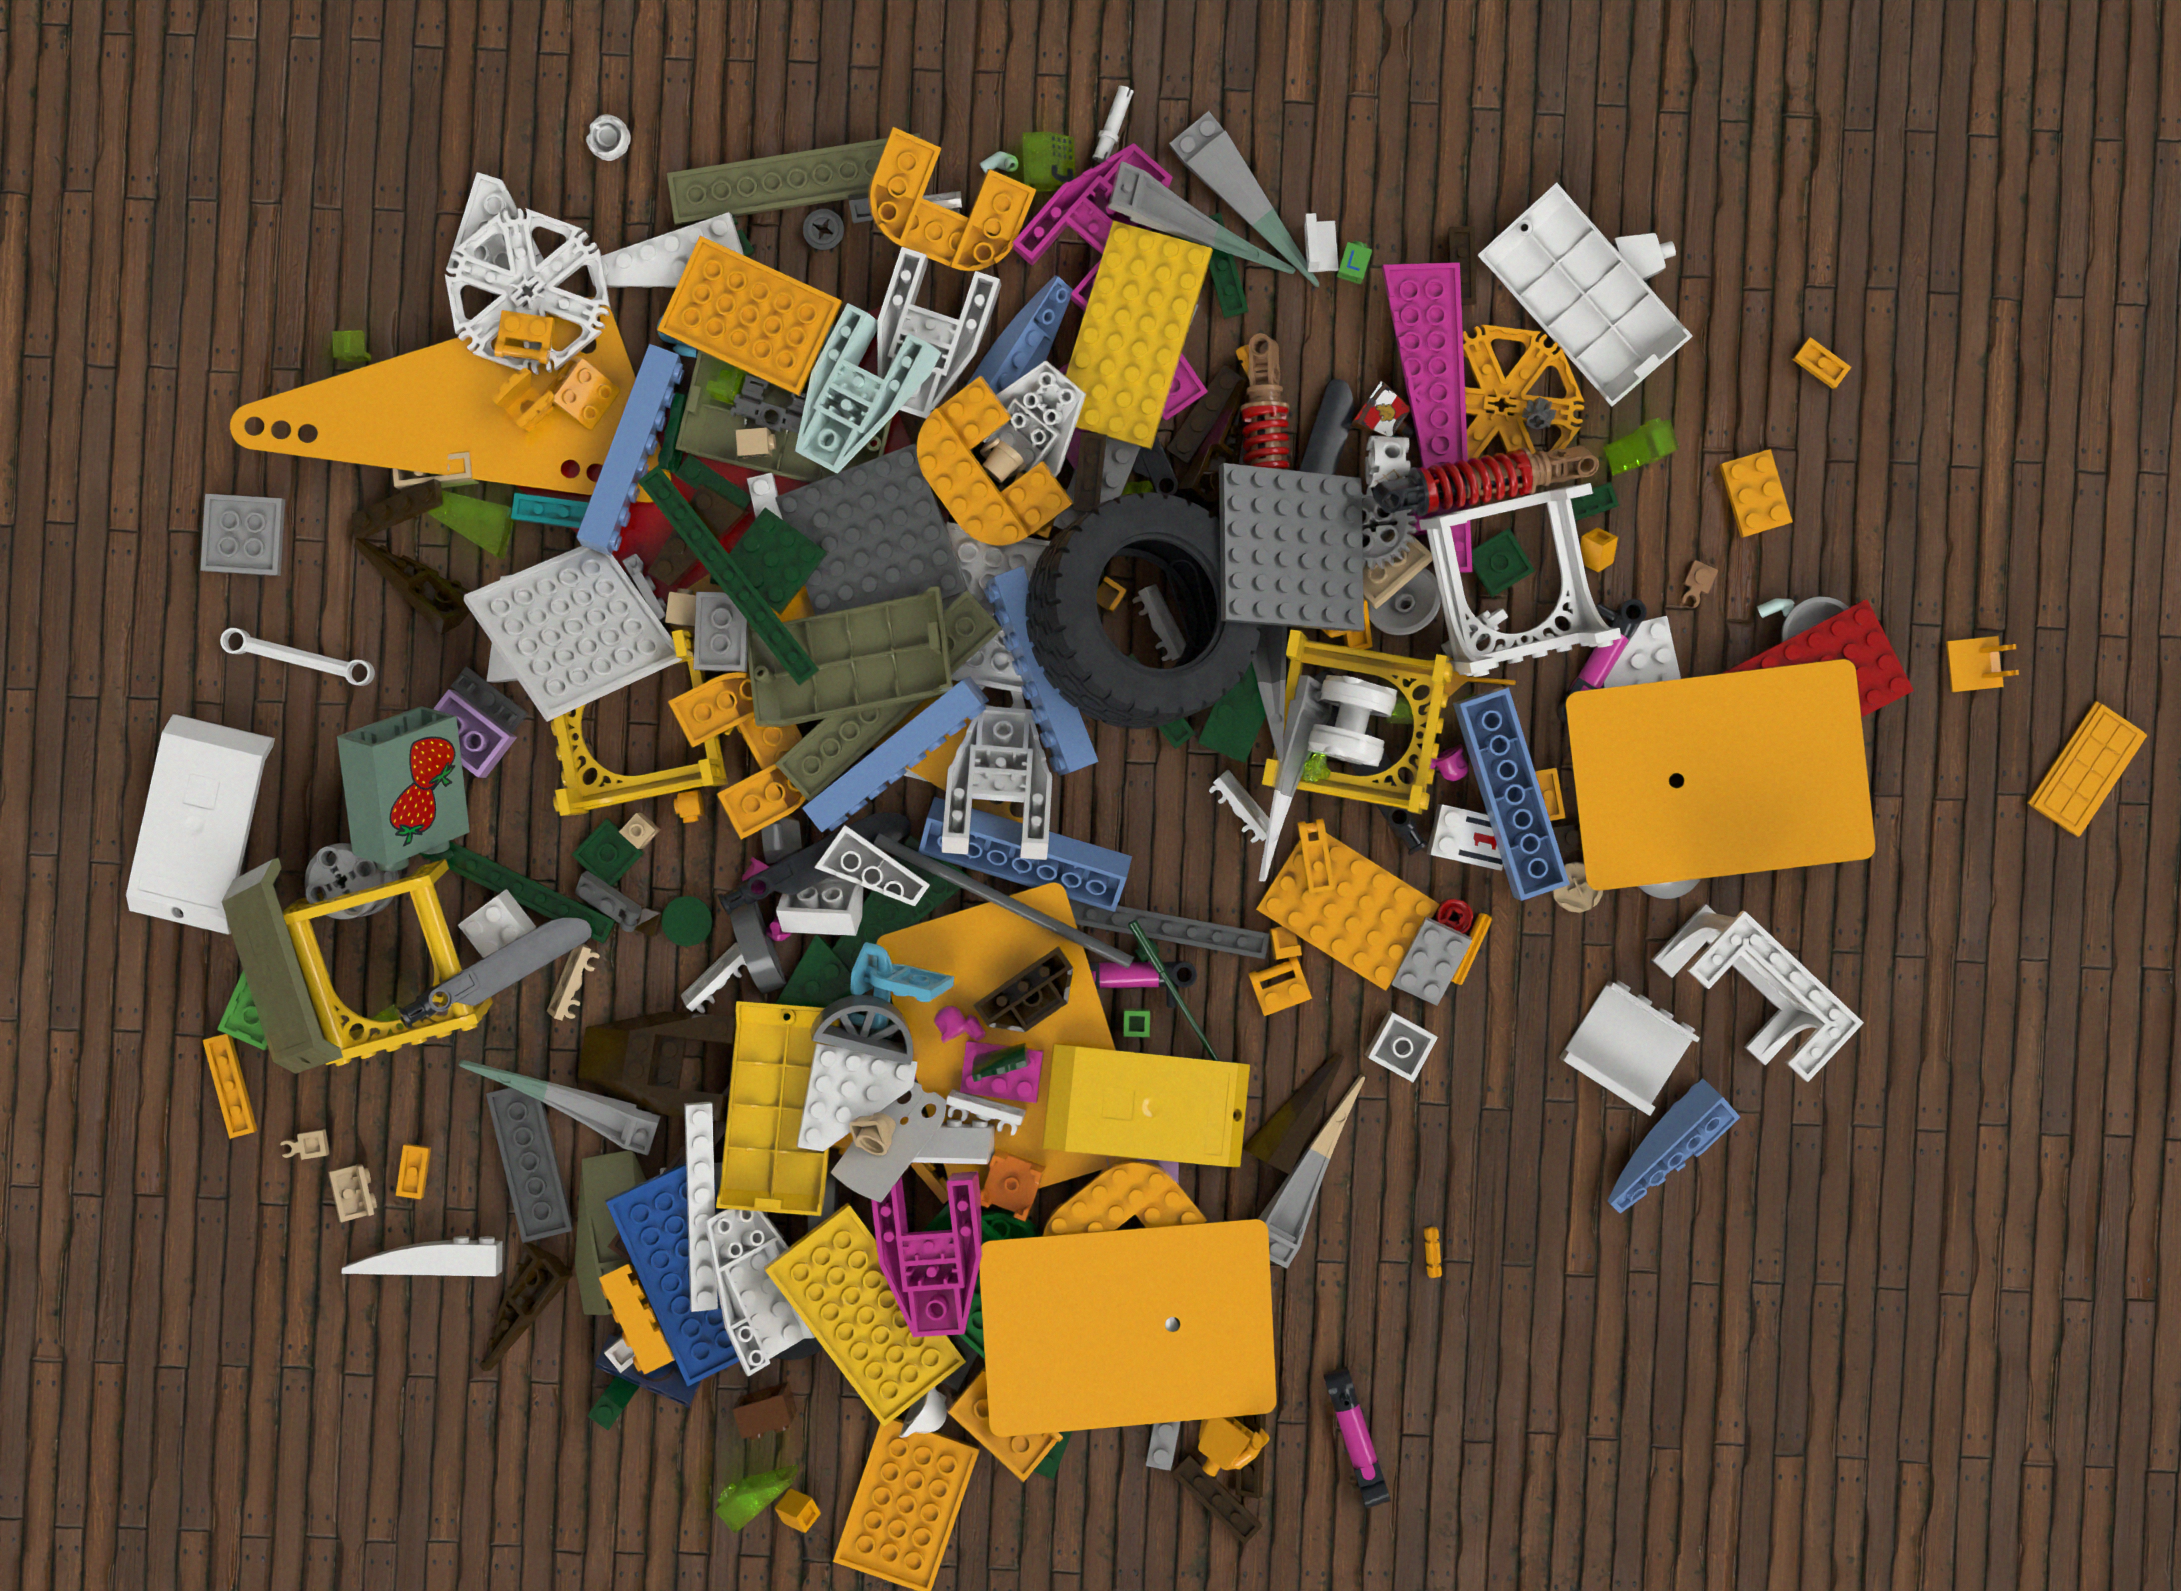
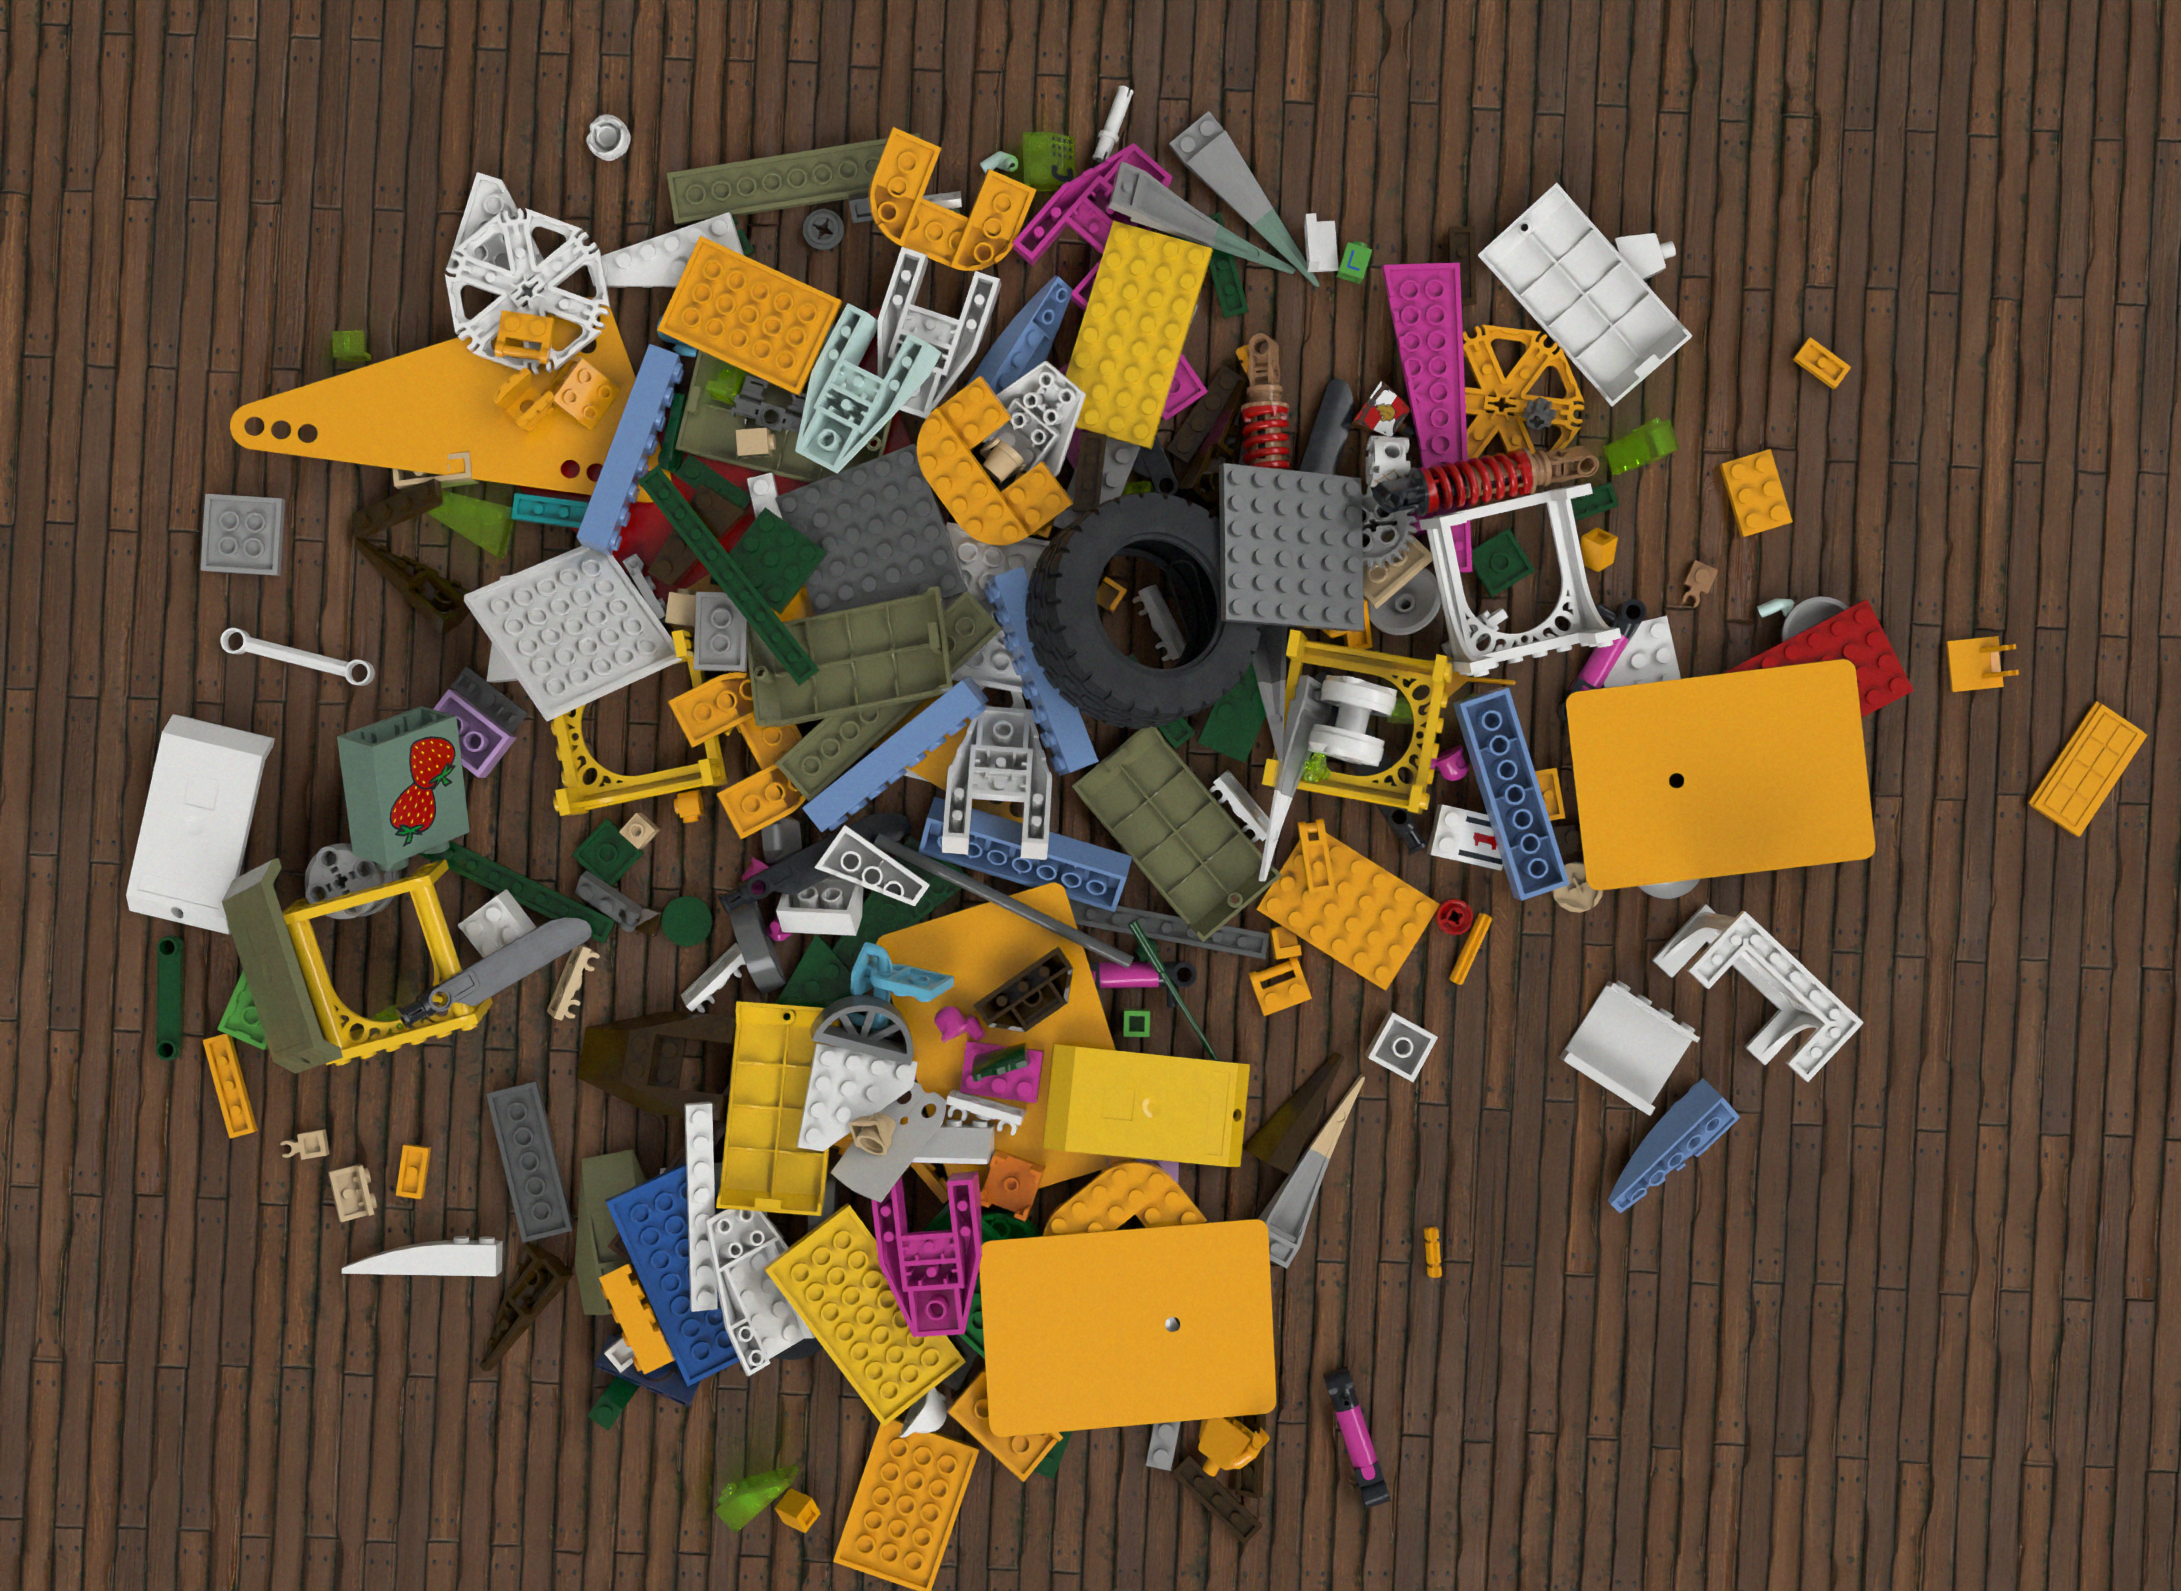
light grey plate [459,1060,660,1155] -> none
reddish brown brick [733,1381,797,1440] -> none
light grey plate [1391,916,1472,1006] -> none
none -> dark green piece [156,935,185,1061]
none -> olive piece [1072,727,1282,942]

